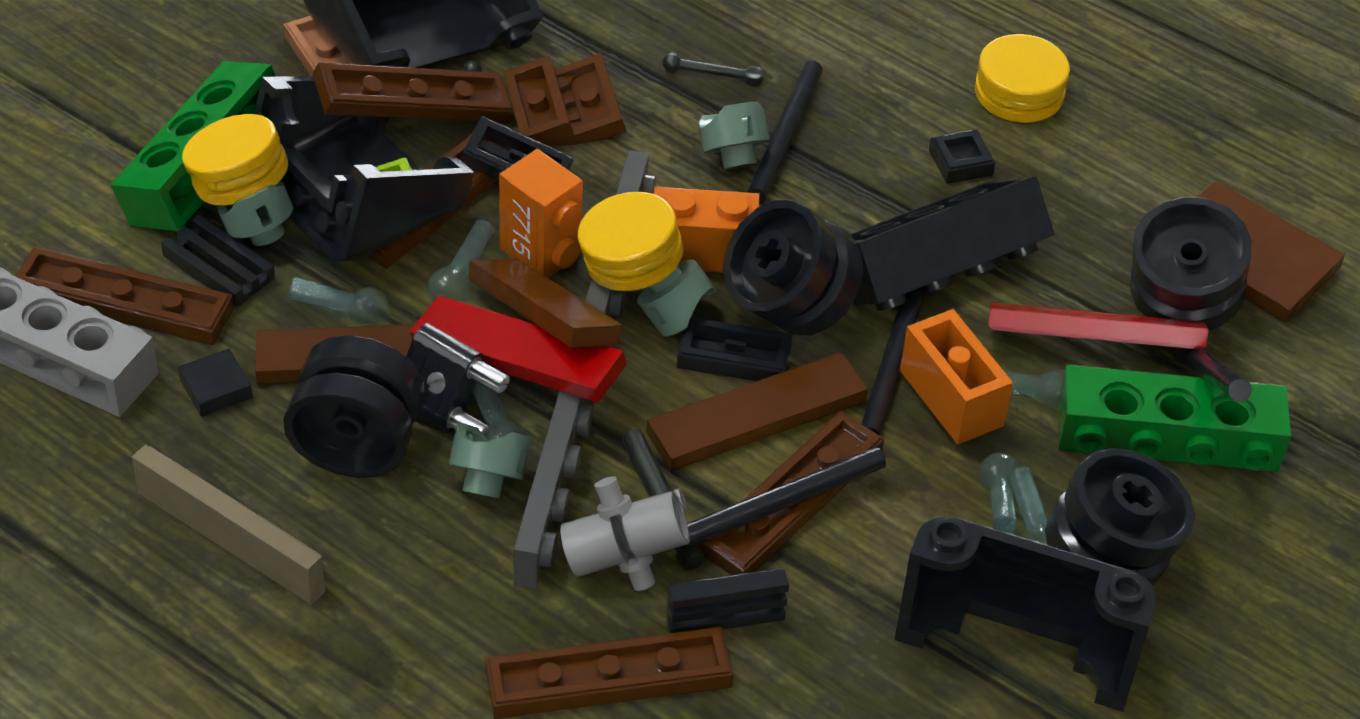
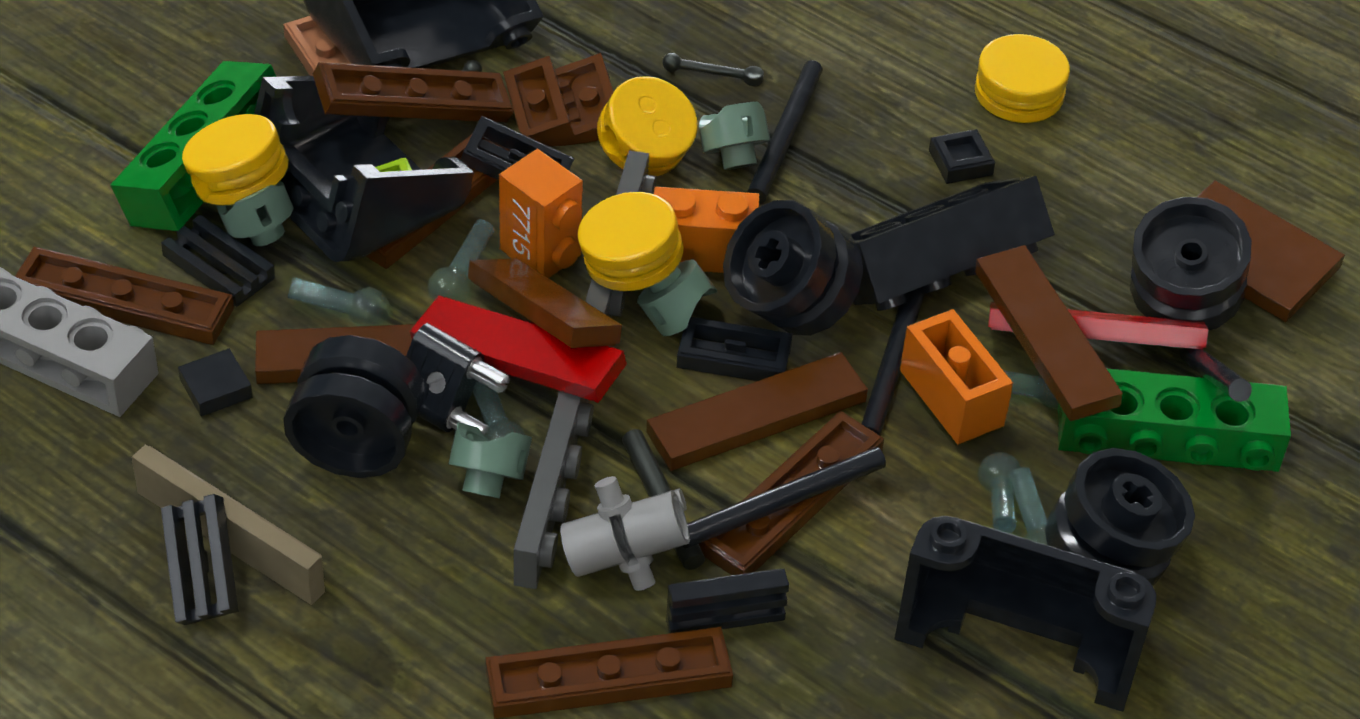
none -> black tile [161,494,239,625]
none -> yellow head [597,77,698,176]
none -> reddish brown tile [975,245,1123,422]

